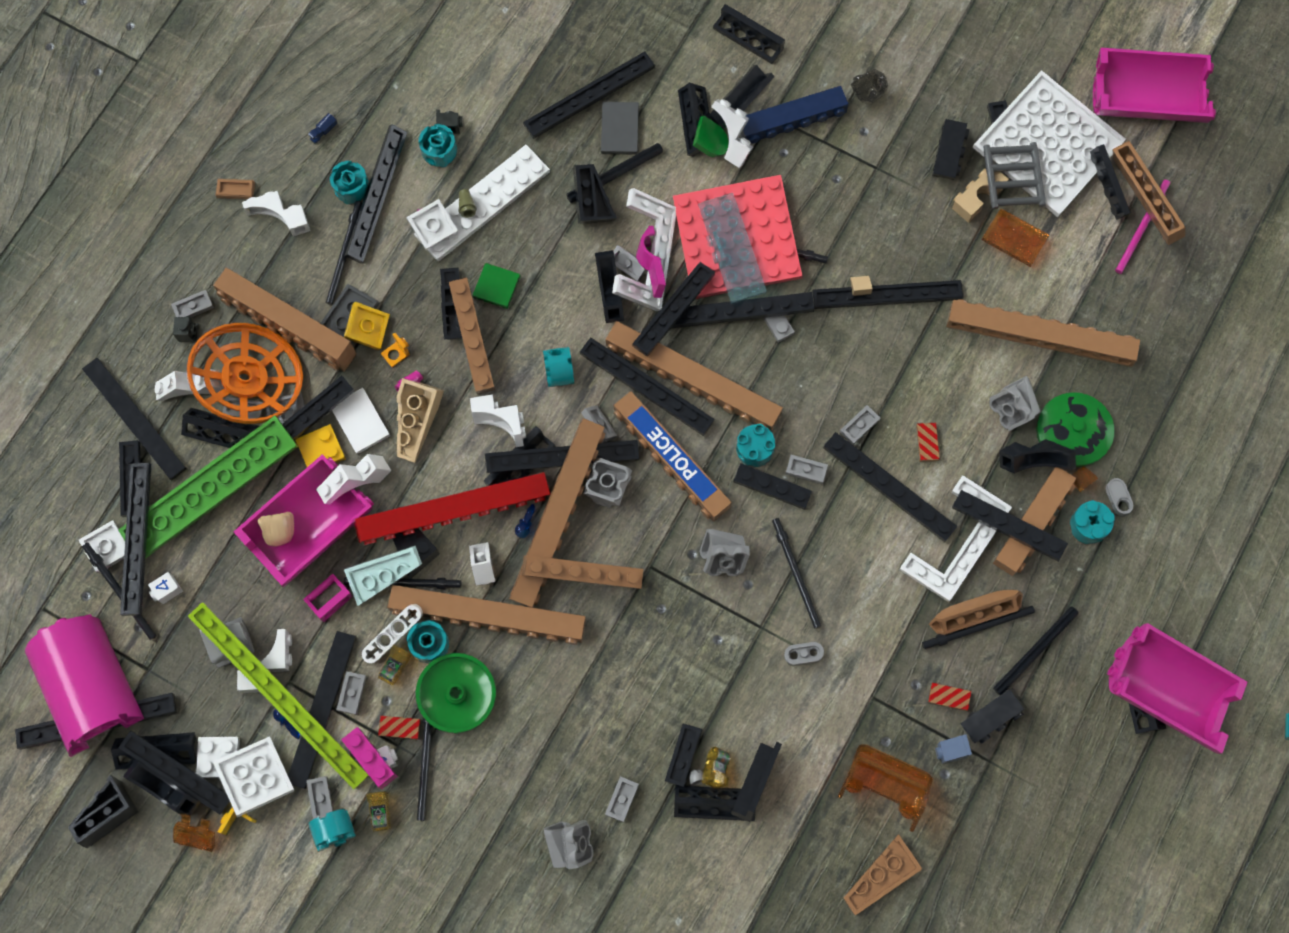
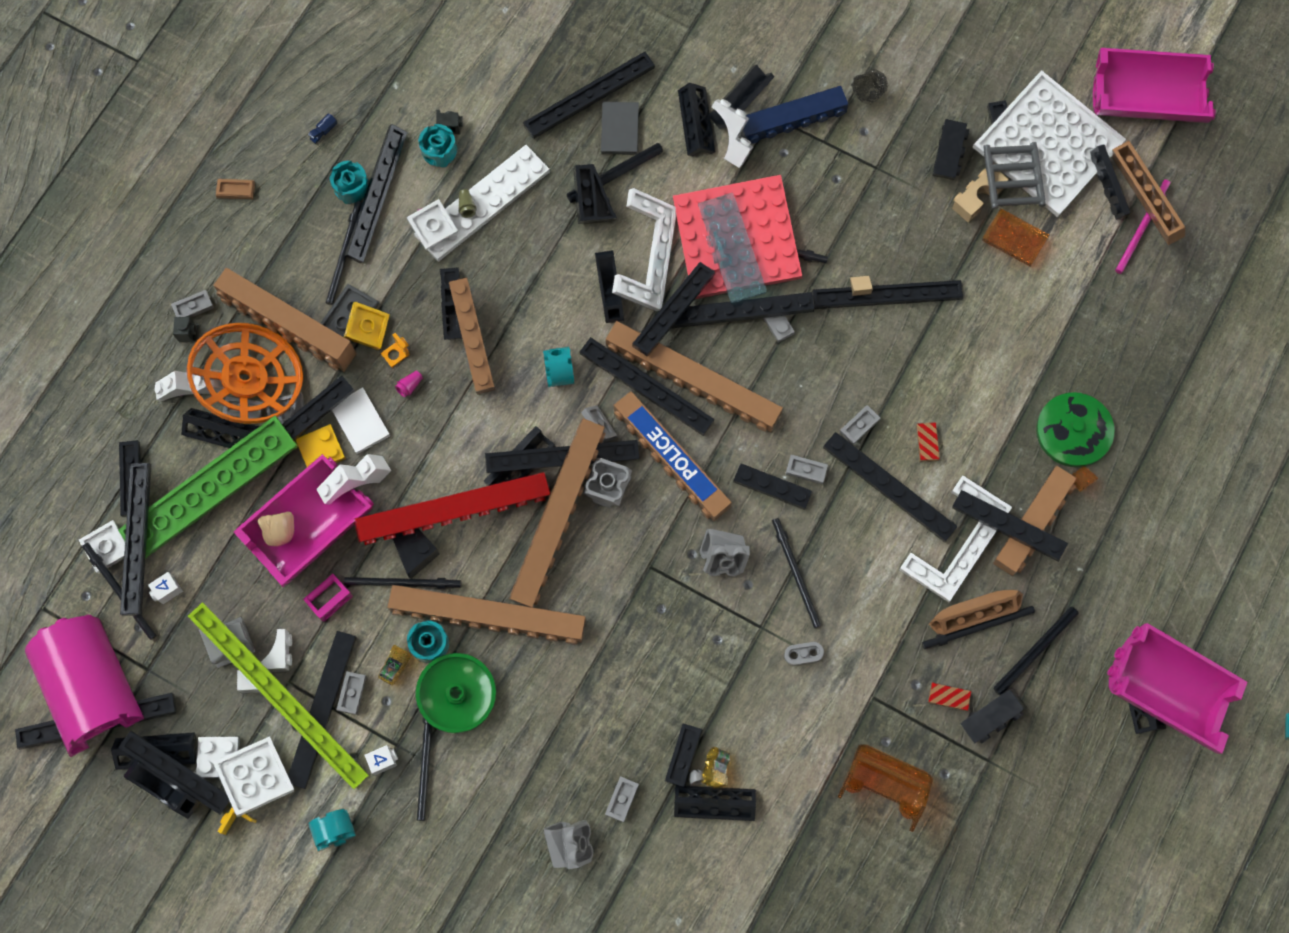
black wedge [68,775,138,848] -> none
black tile [82,358,187,481] -> none
clear orange plate [173,814,215,852] -> none
white arch [242,191,311,237] -> none
clear blue bar [273,708,300,739] -> none
light grey plate [306,776,334,819] -> none
dark pink brick [341,727,398,789] -> none
light aqua wing [344,546,422,606] -> none
white beam [362,604,423,663] -> none
leg [367,791,390,832] -> none
tile [378,716,421,740] -> none
tan wedge [397,378,444,463] -> none
white slope [469,542,495,586] -> none
white arch [470,394,526,447] -> none
green tile [472,263,520,309] -> none
clear blue bar [514,504,535,538] -> none
medium nougat brick [522,555,643,589] -> none
light grey plate [613,245,646,281] -> none
dark pink piece [636,225,666,298] -> none
green tile [693,115,729,158] -> none
black fence [713,4,785,64] -> none
black fence [731,742,782,822] -> none
teal brick [736,424,775,467] -> none
medium nougat wing [843,834,922,916] -> none
sand blue slope [935,734,972,764] -> none
medium nougat brick [946,299,1140,367] -> none
light grey piece [989,376,1041,431] -> none
black arch [999,439,1076,474] -> none
teal brick [1070,500,1115,544] -> none
light grey piece [1106,478,1134,516] -> none

